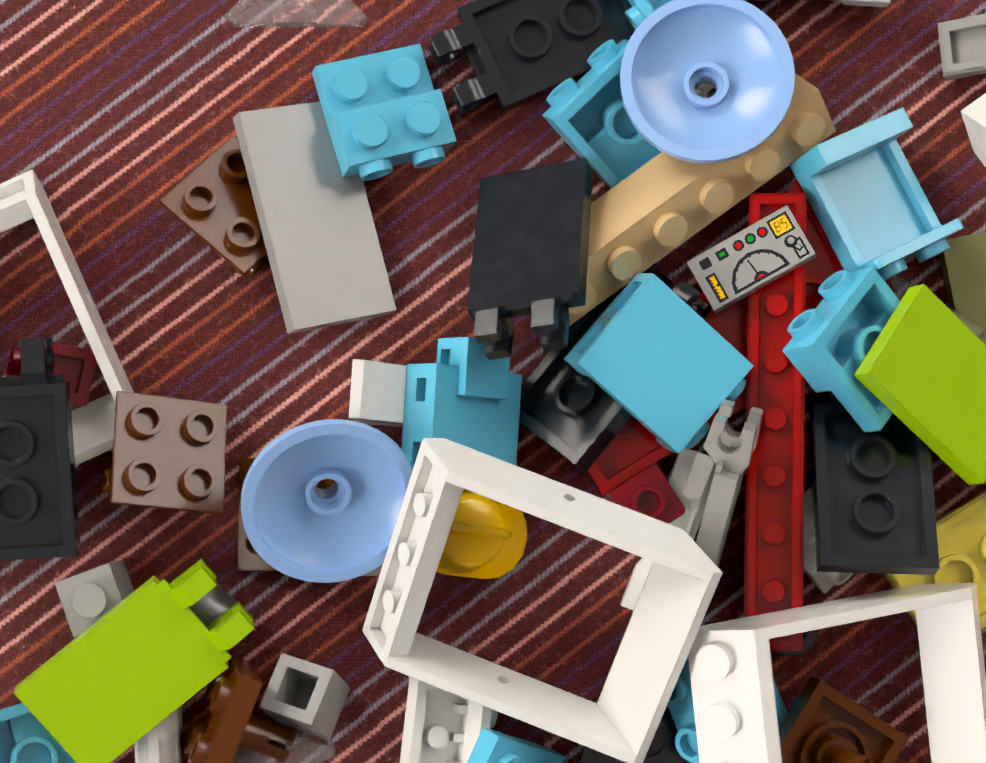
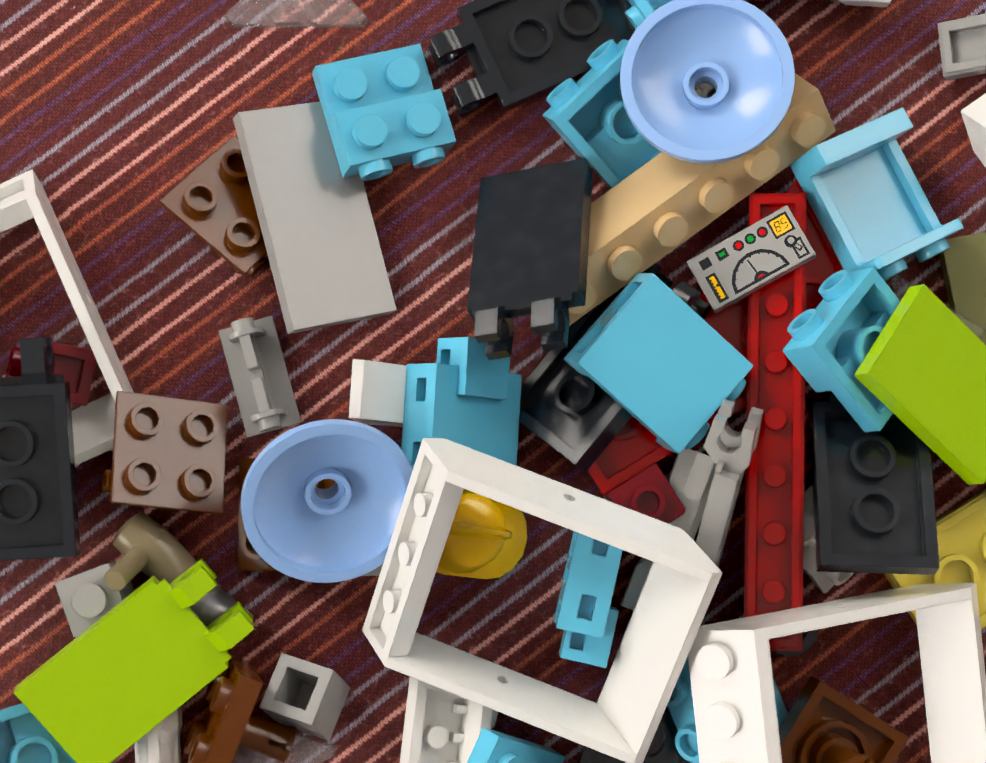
none -> dark tan piece [104,512,197,591]
none -> light grey hinge [218,316,302,438]
none -> medium azure piece [553,531,623,668]

